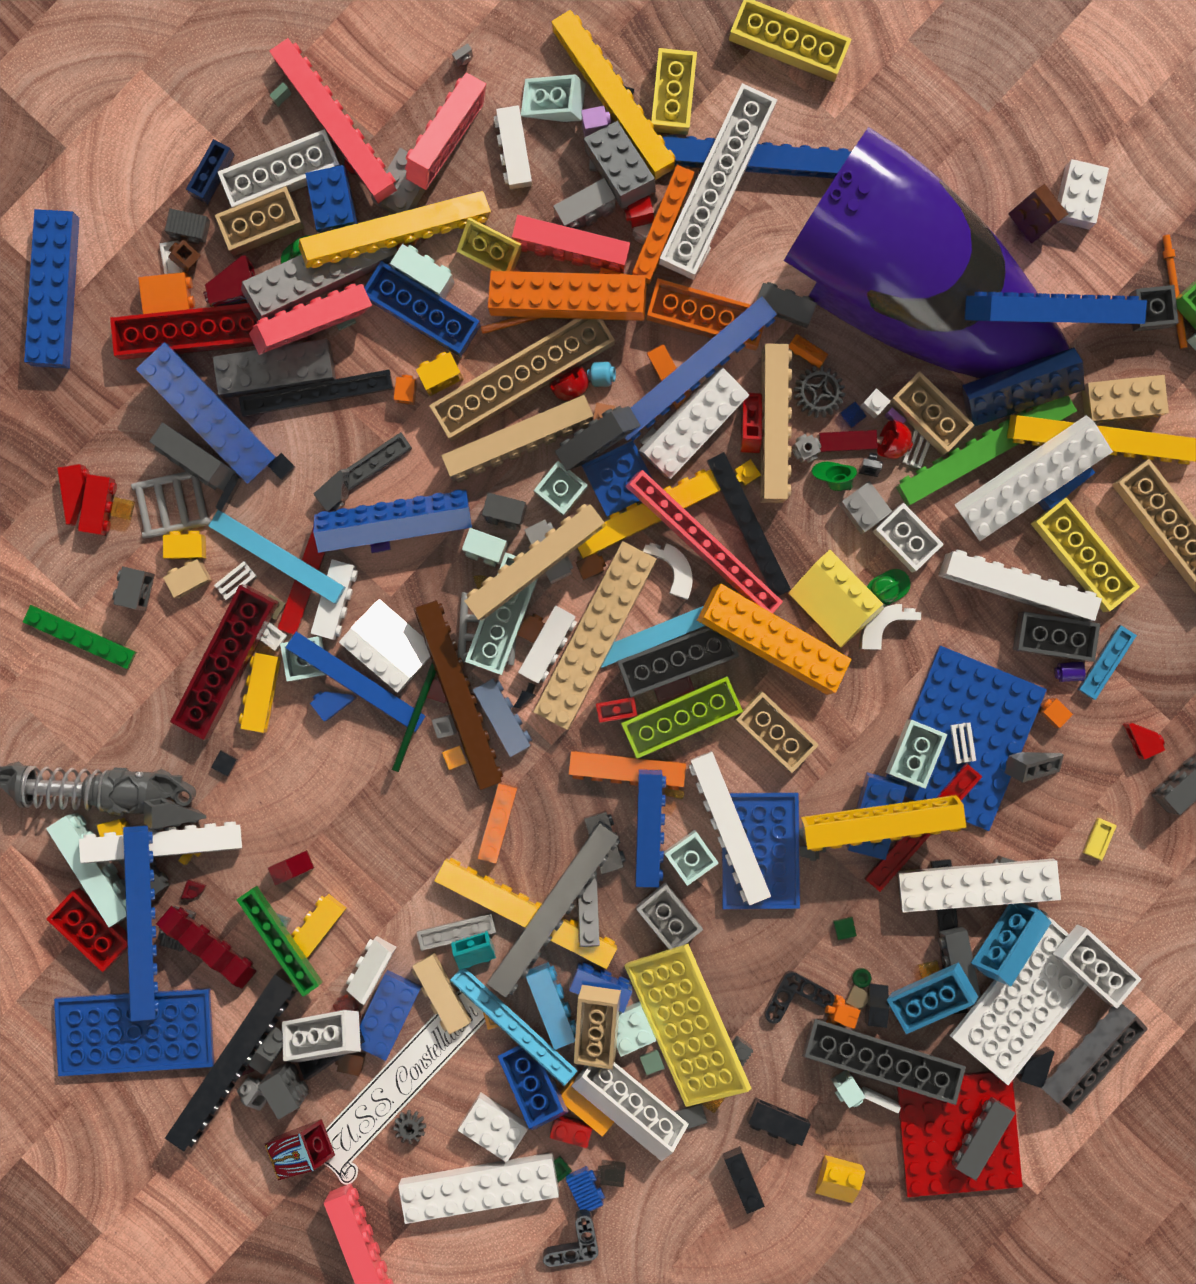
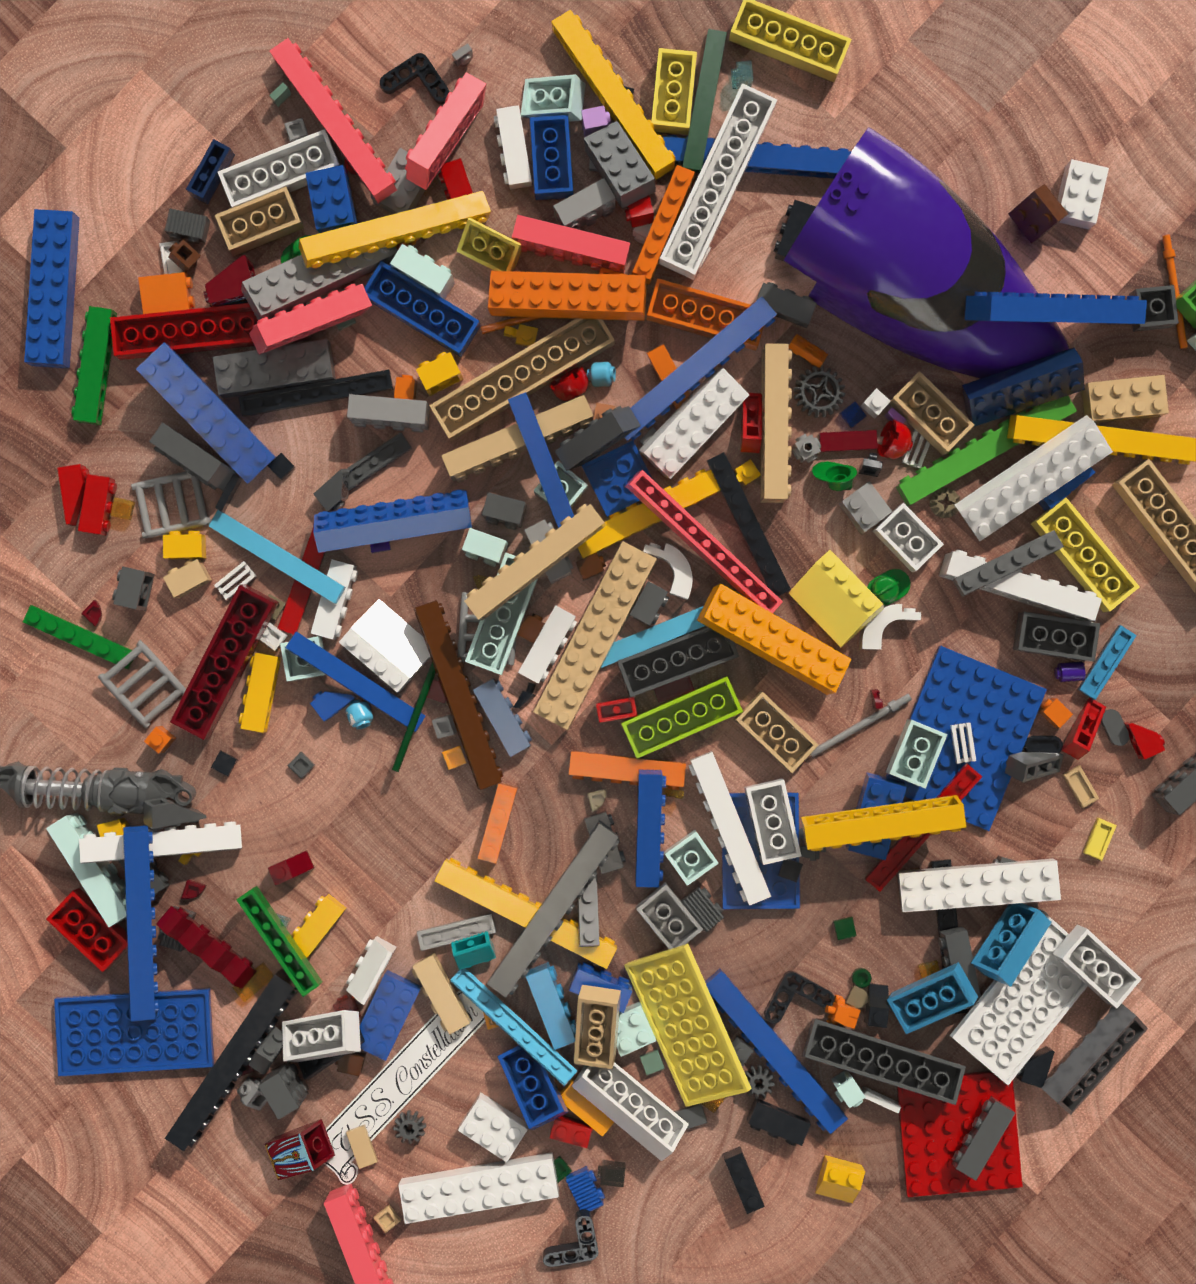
none -> green brick [71,306,117,426]
none -> dark red tile [81,600,102,627]
none -> light grey bar [98,640,186,729]
none -> orange brick [144,726,176,754]
none -> clear yellow tile [232,962,274,1002]
none -> light grey tile [284,118,308,142]
none -> dark grey tile [287,752,315,779]
none -> medium azure head [345,699,373,729]
none -> tan tile [346,1124,378,1169]
none -> light grey brick [347,394,430,432]
none -> tan tile [374,1204,401,1233]
none -> black beam [380,53,449,104]
none -> red brick [438,158,473,200]
none -> yellow plate [504,324,538,347]
none -> blue tile [508,392,574,528]
none -> blue brick [530,115,573,200]
none -> dark tan tile [587,788,606,812]
none -> dark grey brick [629,581,669,626]
none -> dark grey brick [681,886,724,932]
none -> dark green tile [683,29,727,173]
none -> blue brick [705,968,848,1134]
none -> clear light blue brick [731,60,753,89]
none -> white brick [744,779,801,865]
none -> dark grey gear [745,1065,775,1099]
none -> black brick [773,200,816,262]
none -> black tile [778,859,803,883]
none -> light grey bar [810,694,912,758]
none -> dark red tile [871,689,883,709]
none -> dark tan gear [930,487,960,518]
none -> dark grey plate [953,530,1064,597]
none -> black tile [1023,736,1063,753]
none -> red slope [1061,697,1106,760]
none -> tan tile [1062,765,1099,808]
none -> dark grey tile [1101,709,1129,746]

